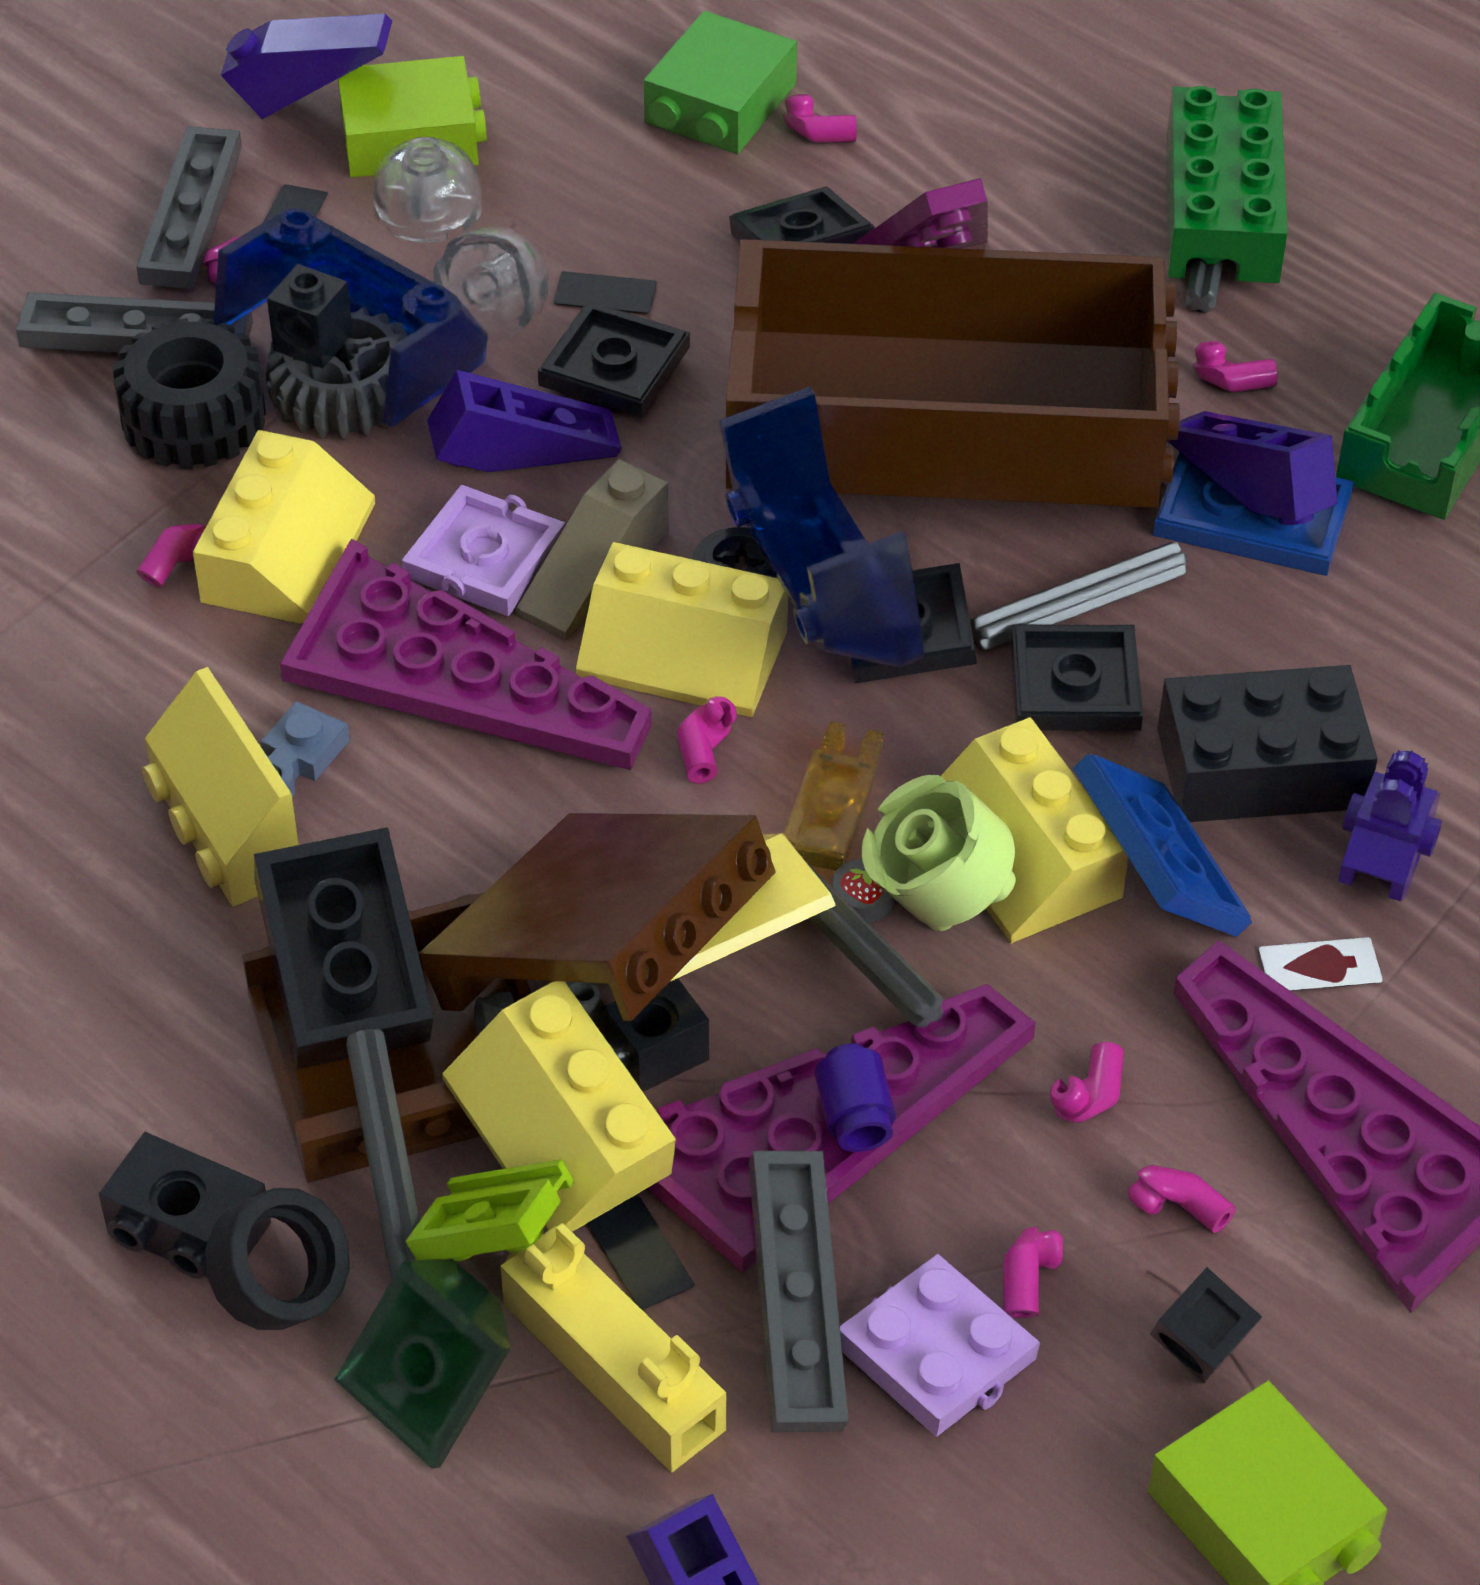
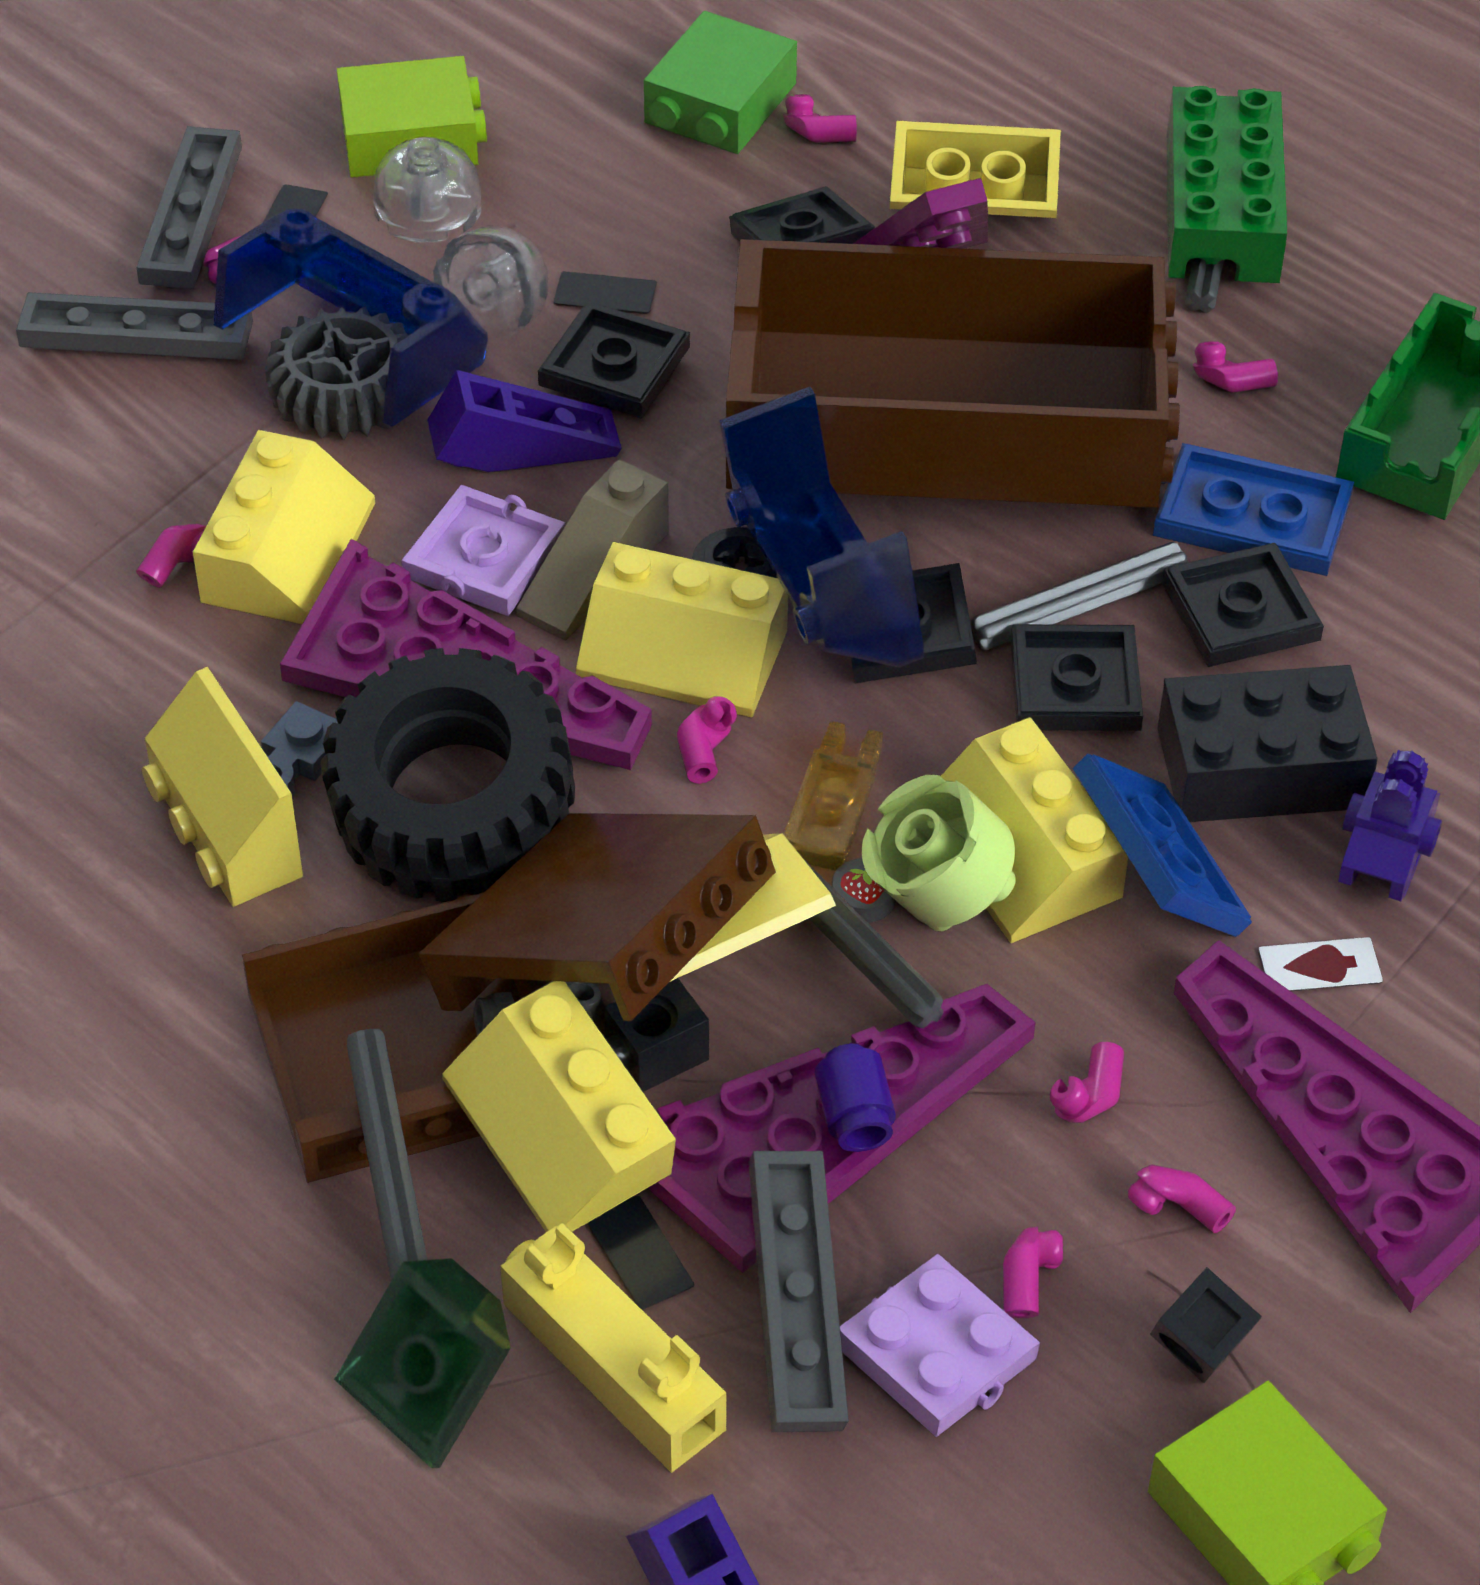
black brick [99,1131,271,1278] -> none
black tyre [113,318,266,469] -> none
black tyre [205,1188,350,1330] -> none
dark purple slope [221,13,392,119] -> none
black brick [254,827,433,1070] -> none
black brick [267,264,353,369] -> none
lime plate [405,1159,575,1263] -> none
dark purple slope [1168,411,1337,525] -> none
none -> black tyre [321,648,575,901]
none -> light yellow slope [890,121,1061,218]
none -> black plate [1162,543,1324,667]

